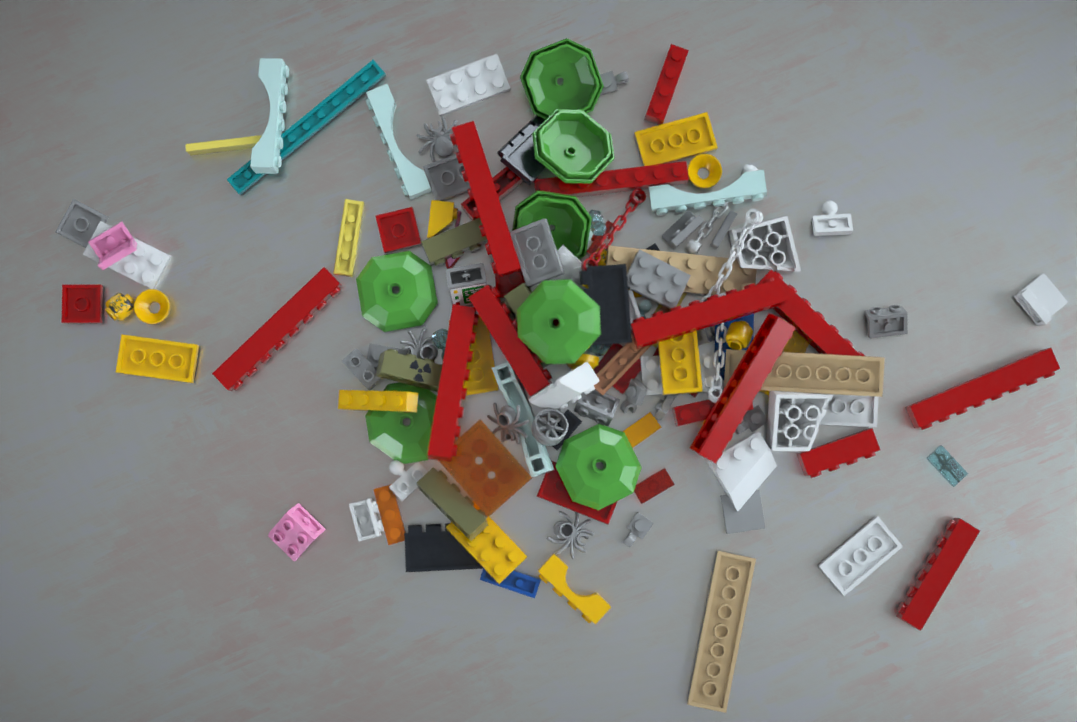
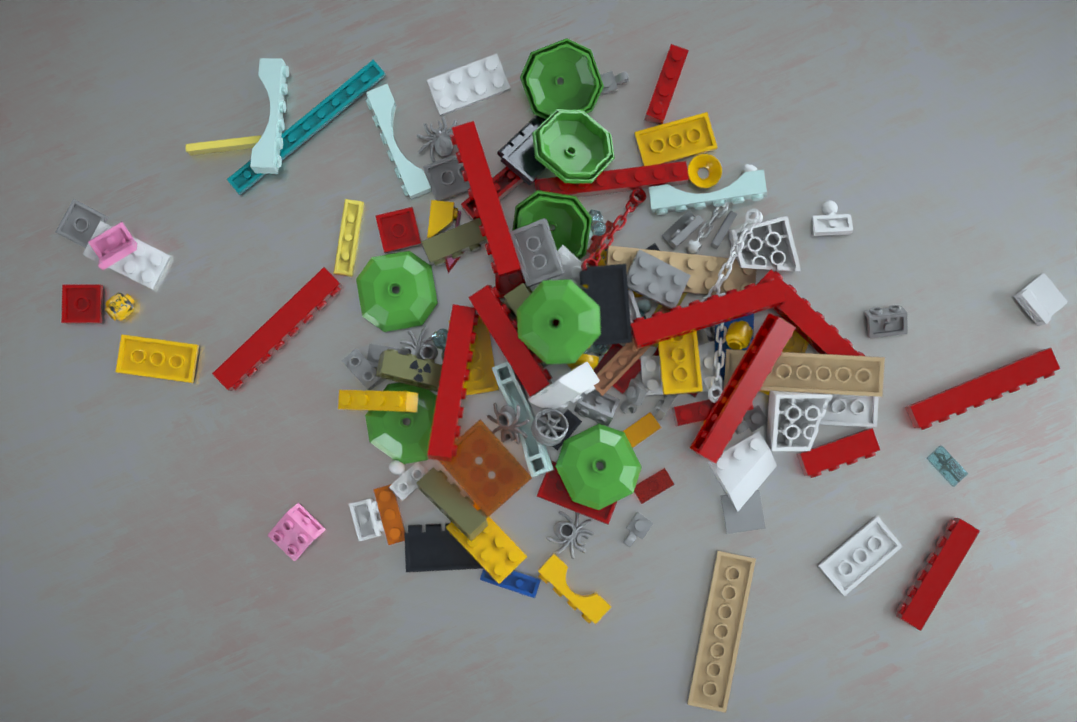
yellow piece [134,289,170,324] -> none
light grey slope [445,263,487,307] -> none

